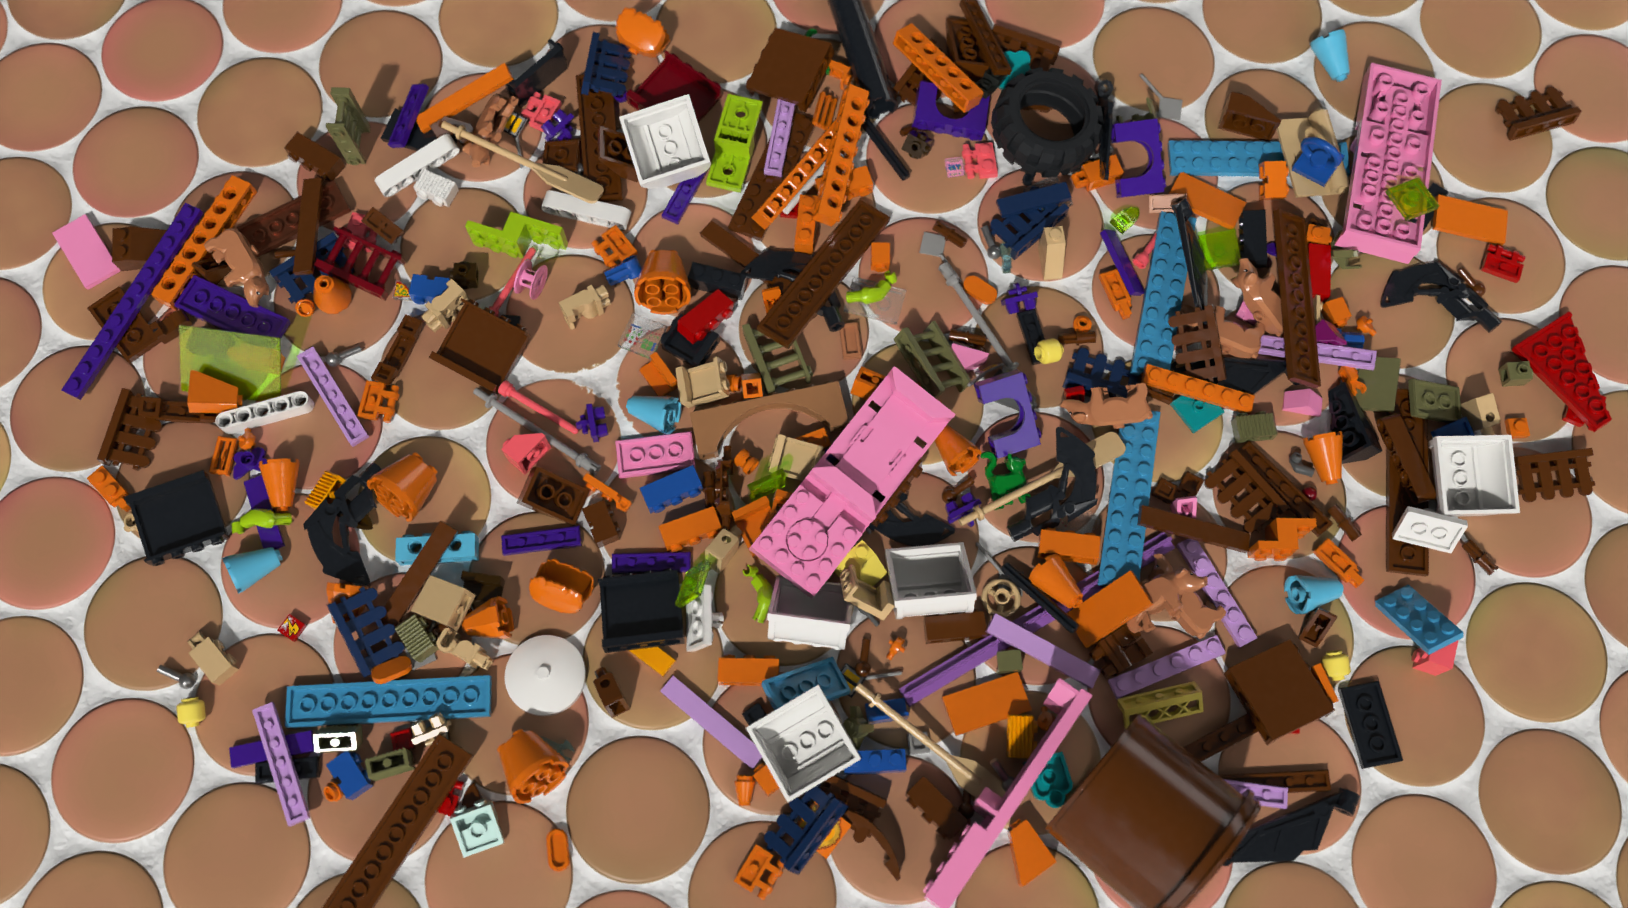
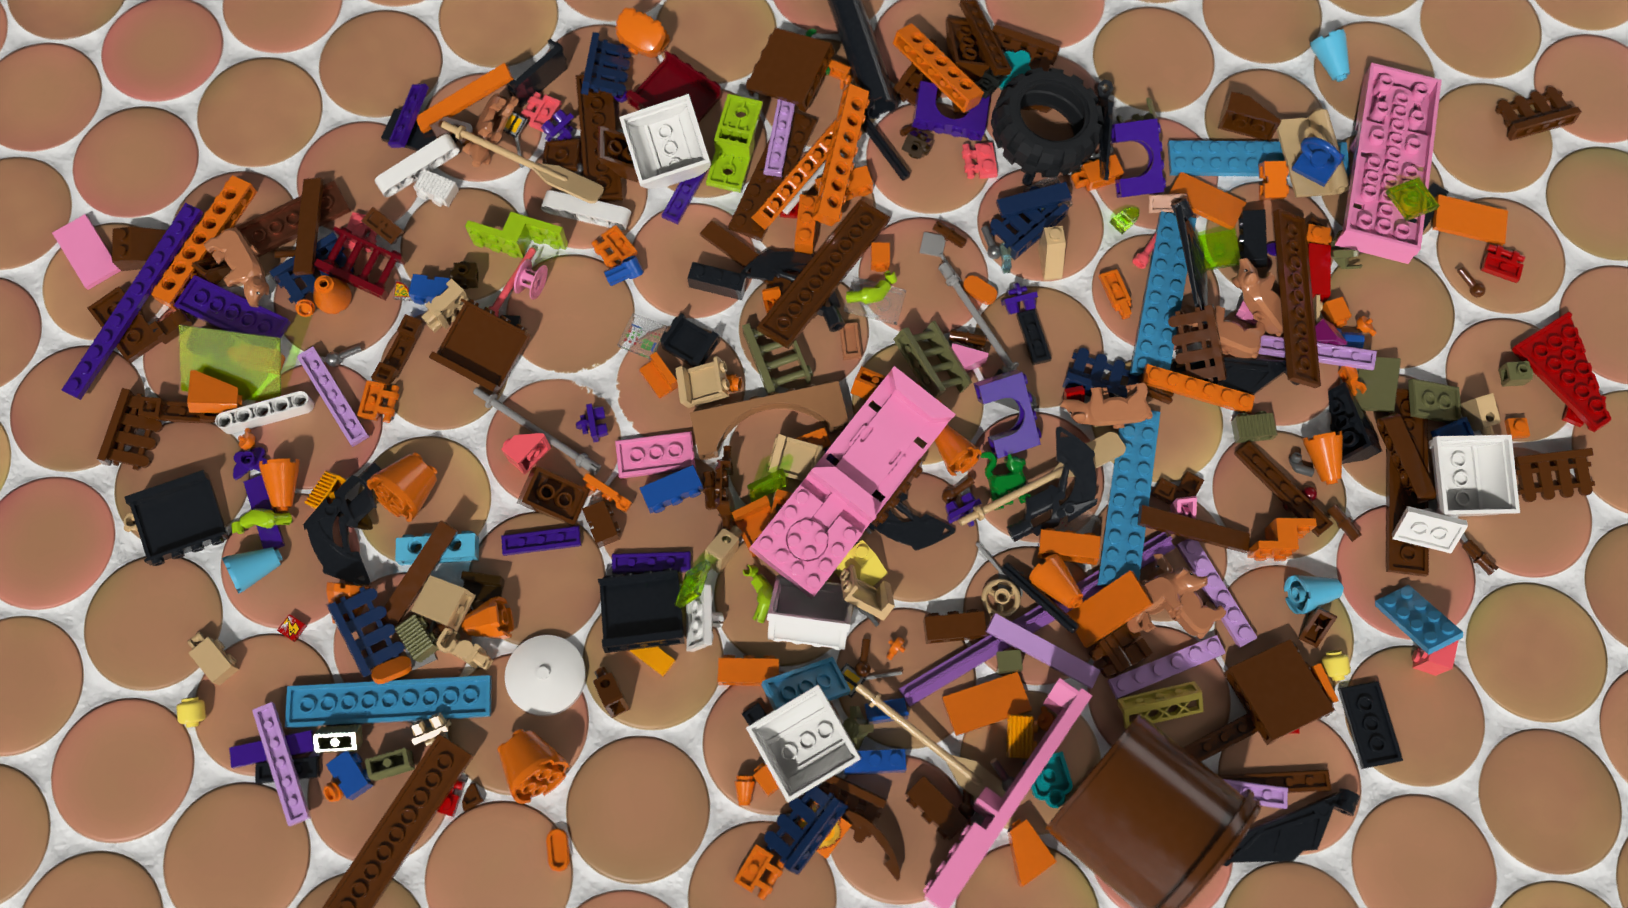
orange hinge [87,466,131,512] -> none
flat silver bar [157,665,196,689] -> none
orange tile [209,436,239,476] -> none
reddish brown brick [284,132,345,181] -> none
olive fence [326,87,371,165] -> none
red tile [390,728,416,752] -> none
light aqua plate [450,799,505,857] -> none
coral piece [498,380,579,434] -> none
orange animal [529,558,595,614] -> none
clear light blue bar [541,736,576,761] -> none
tan hips [559,285,611,329] -> none
medium azure cone [626,395,682,435] -> none
orange cone [634,250,691,315] -> none
orange brick [658,506,722,552] -> none
lavender tile [660,676,762,770] -> none
red brick [677,289,734,344] -> none
orange wheel [733,448,760,475] -> none
orange brick [741,372,763,399] -> none
orange tile [811,91,838,130] -> none
white container [885,542,977,619] -> none
light grey tile [907,732,930,755] -> none
clear tile [945,157,966,178] -> none
light grey piece [967,363,1004,387] -> none
light yellow head [1034,338,1064,364] -> none
reddish brown axle [1058,331,1096,346] -> none
orange plate [1073,316,1092,332] -> none
dark purple tile [1100,229,1145,296] -> none
light grey piece [1140,74,1183,120] -> none
teal plate [1170,396,1224,434] -> none
reddish brown fence [1204,449,1289,533] -> none
bright pink slope [1282,388,1323,417] -> none
orange hinge [1313,538,1365,588] -> none
black piece [1380,260,1502,333] -> none

